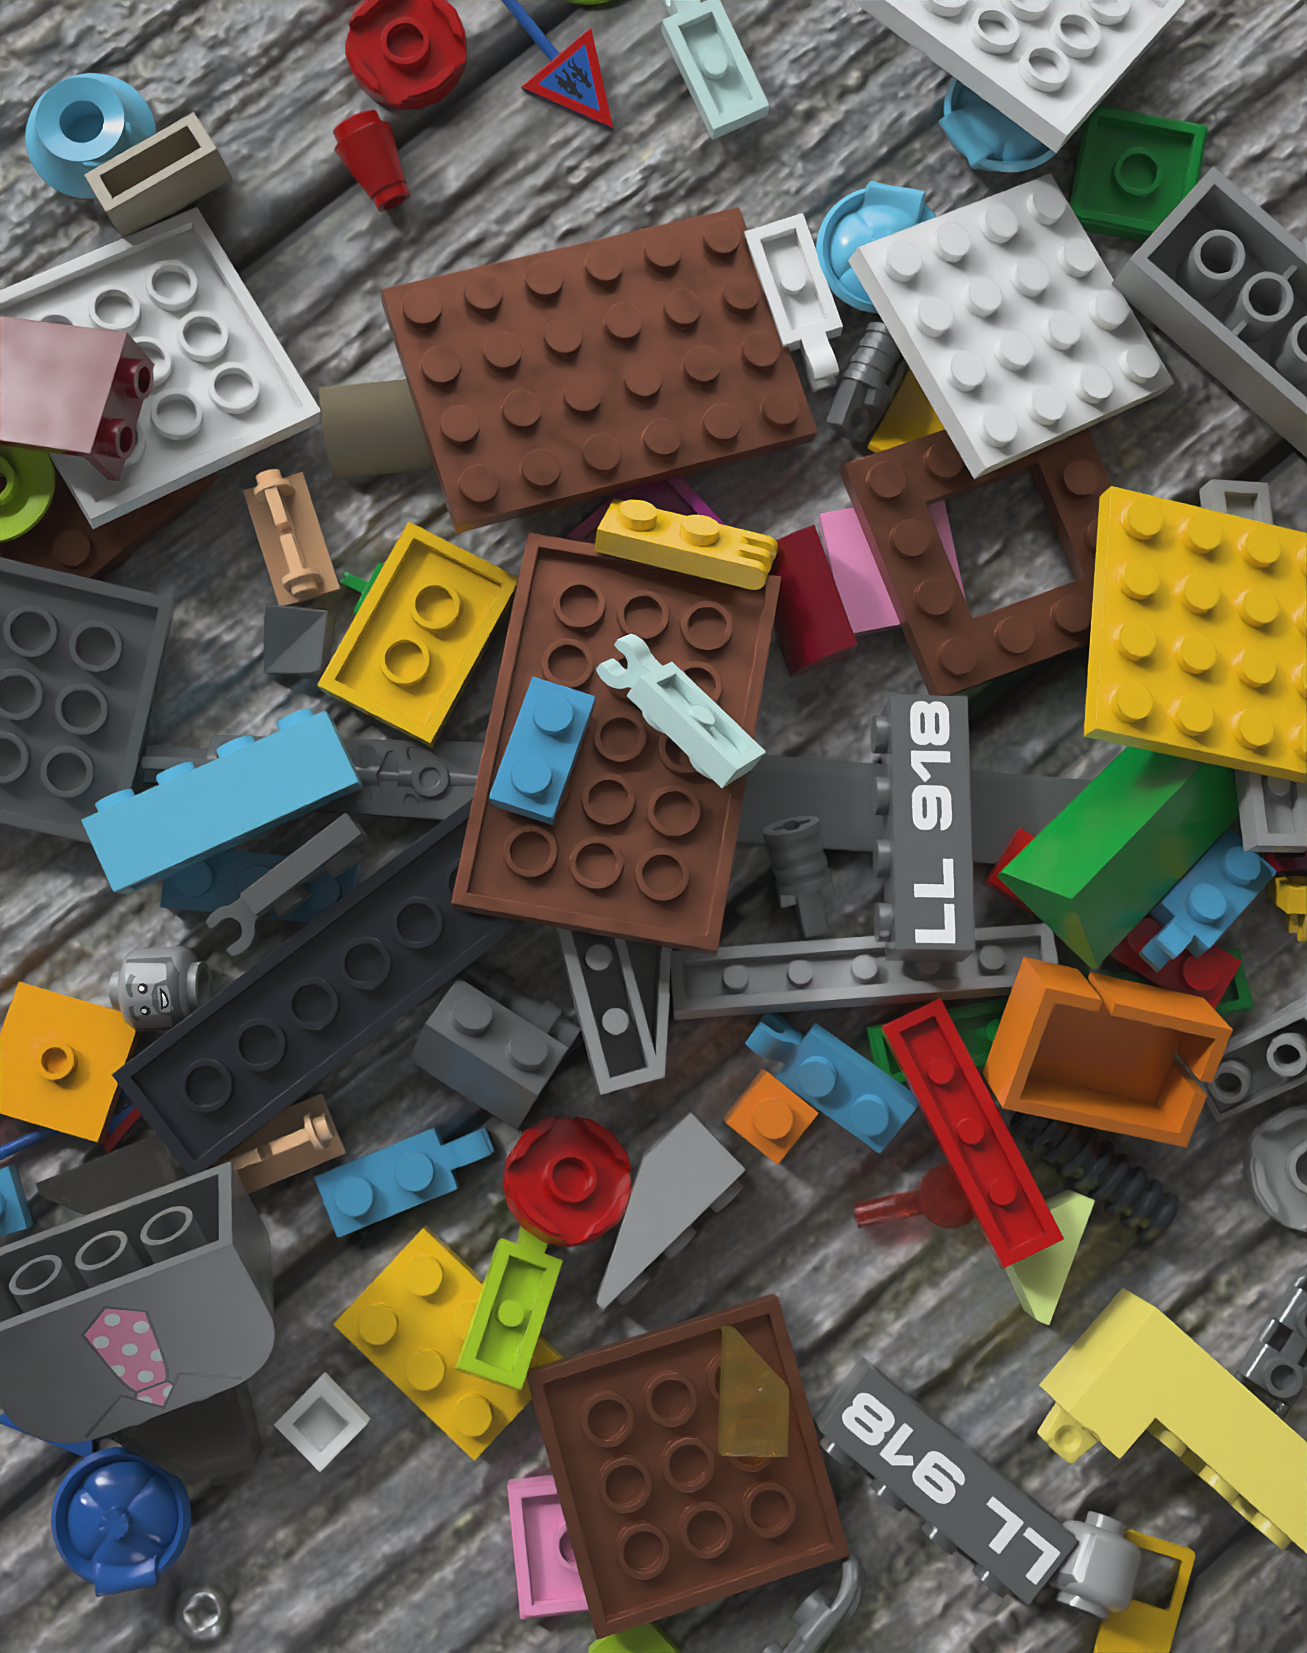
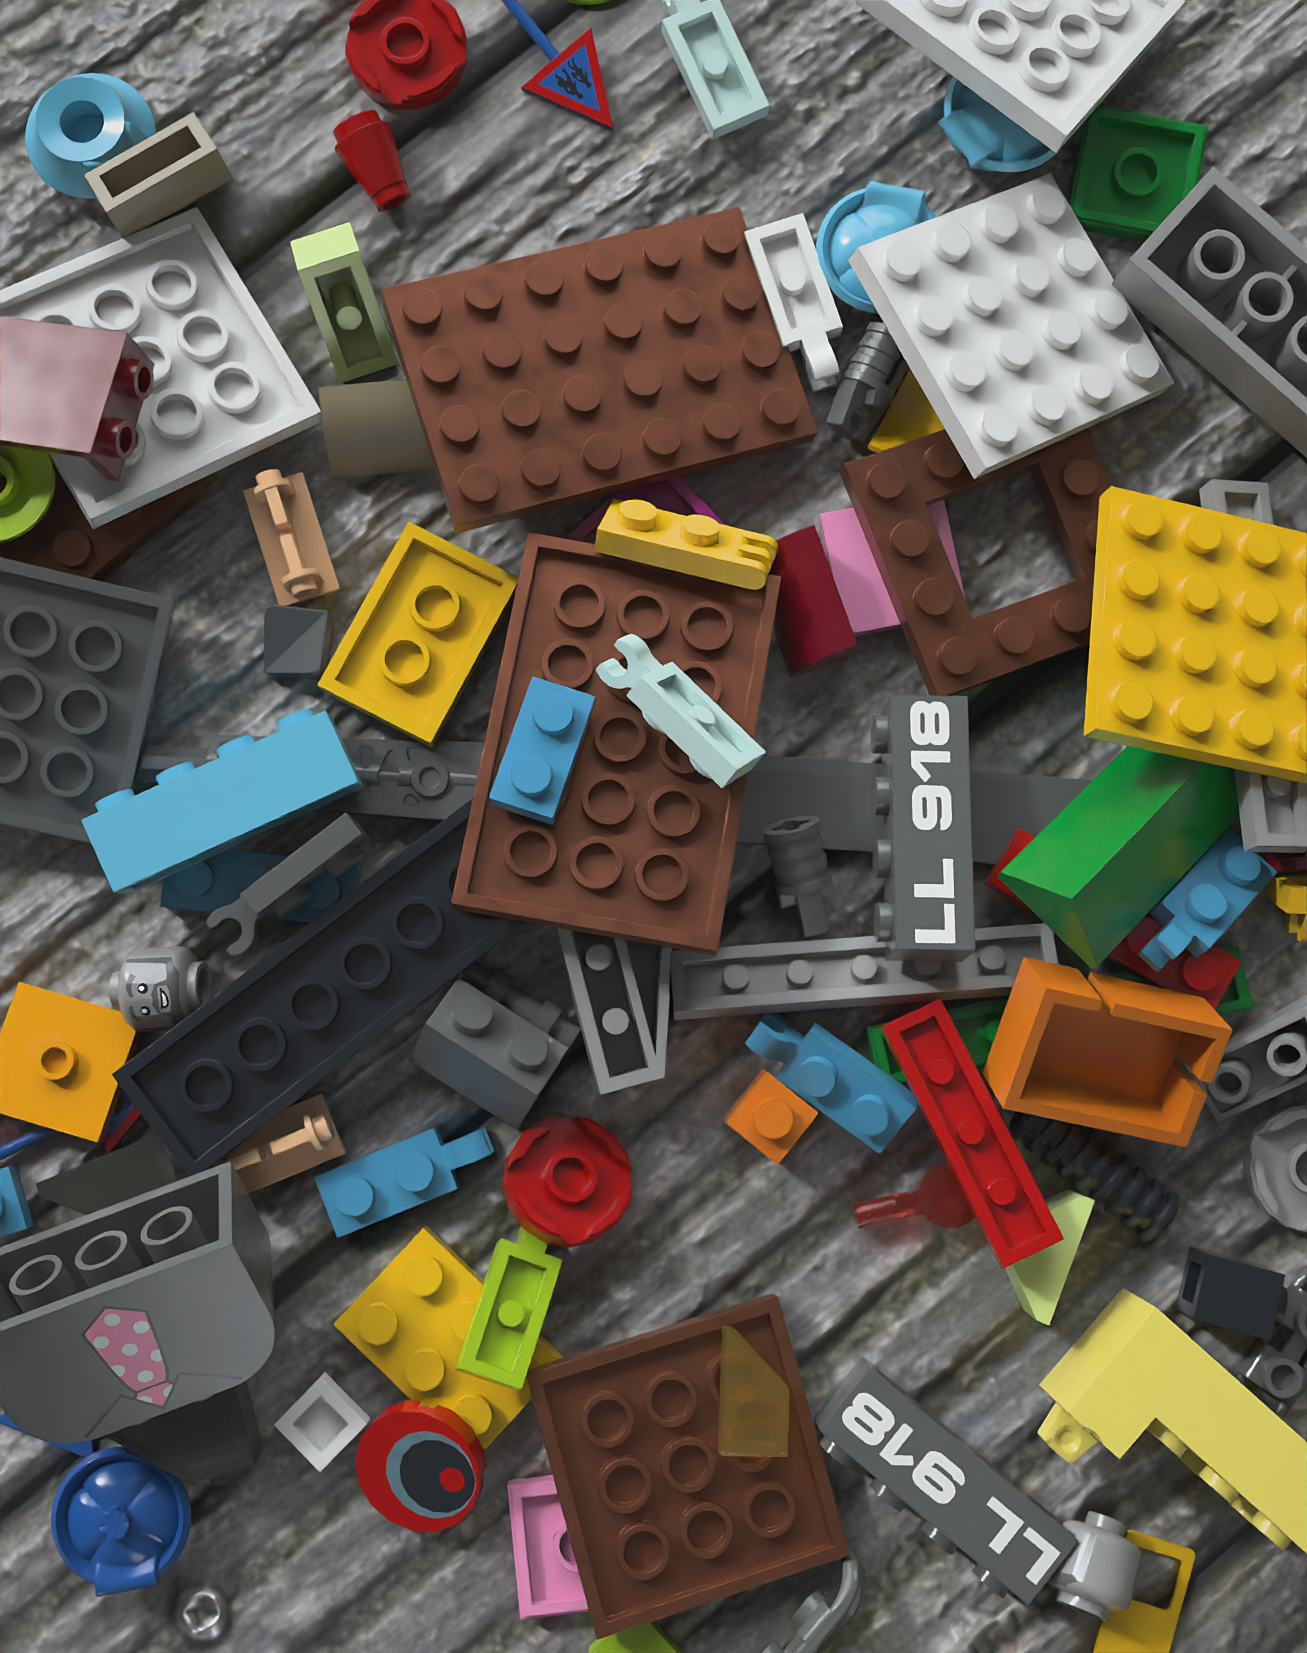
green piece [338,562,384,615] -> none
light grey slope [596,1109,745,1310] -> none
none -> yellowish green slope [291,222,398,383]
none -> tile [355,1400,486,1532]
none -> black brick [1175,1246,1288,1340]

